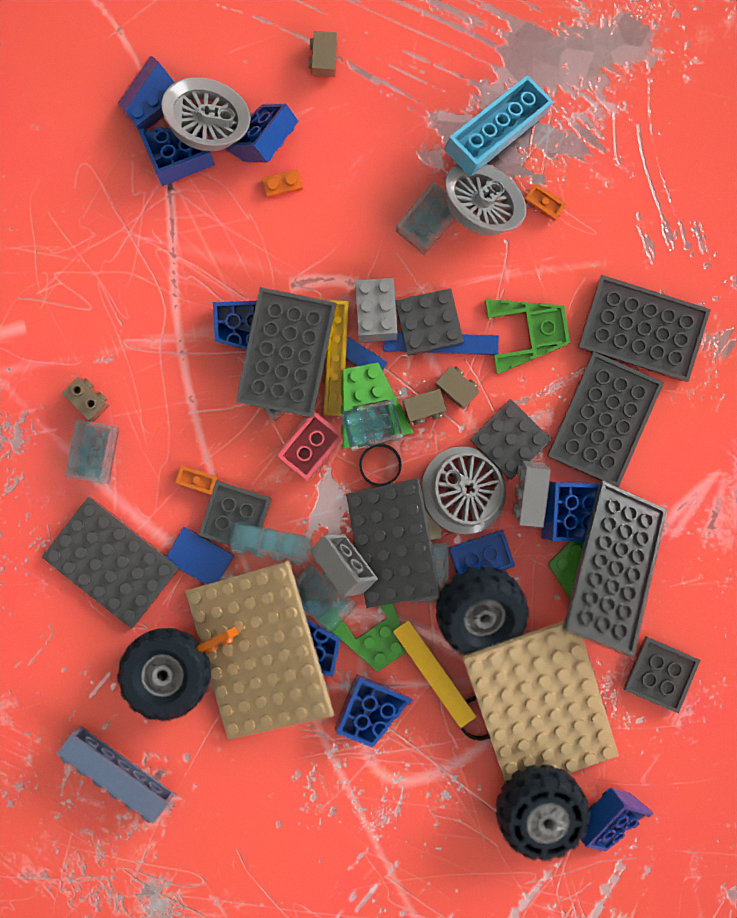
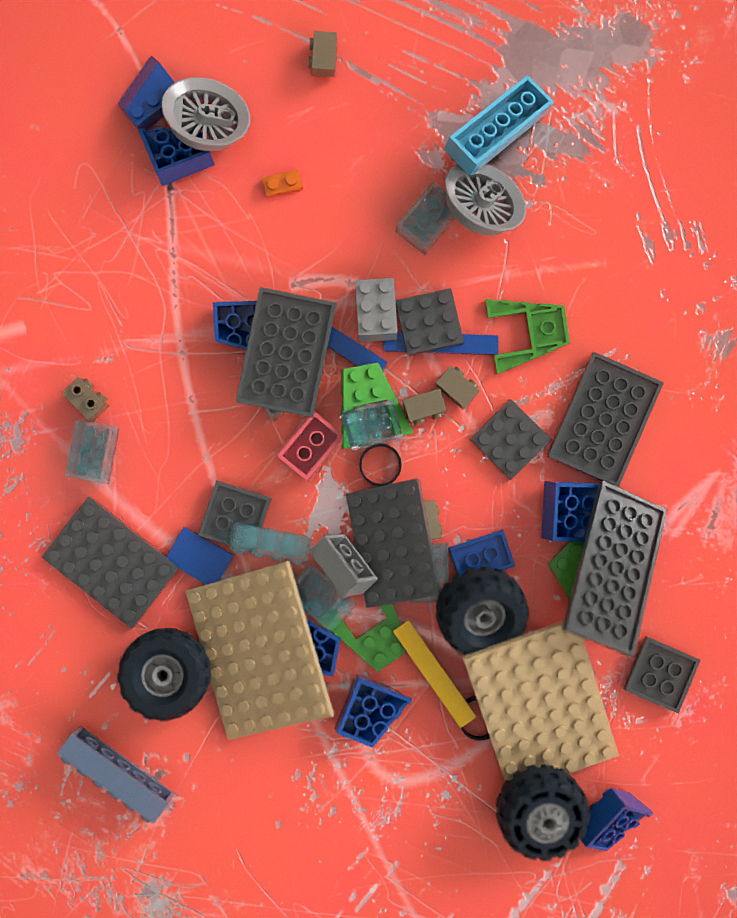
orange plate [175,465,218,495] -> none
orange plate [196,627,239,654] -> none
blue wedge [225,104,299,163] -> none
yellow tile [324,300,349,416] -> none
light grey piece [421,446,506,535] -> none
light grey brick [512,461,551,528] -> none
orange plate [525,183,567,221] -> none
dark grey plate [578,275,711,382] -> none

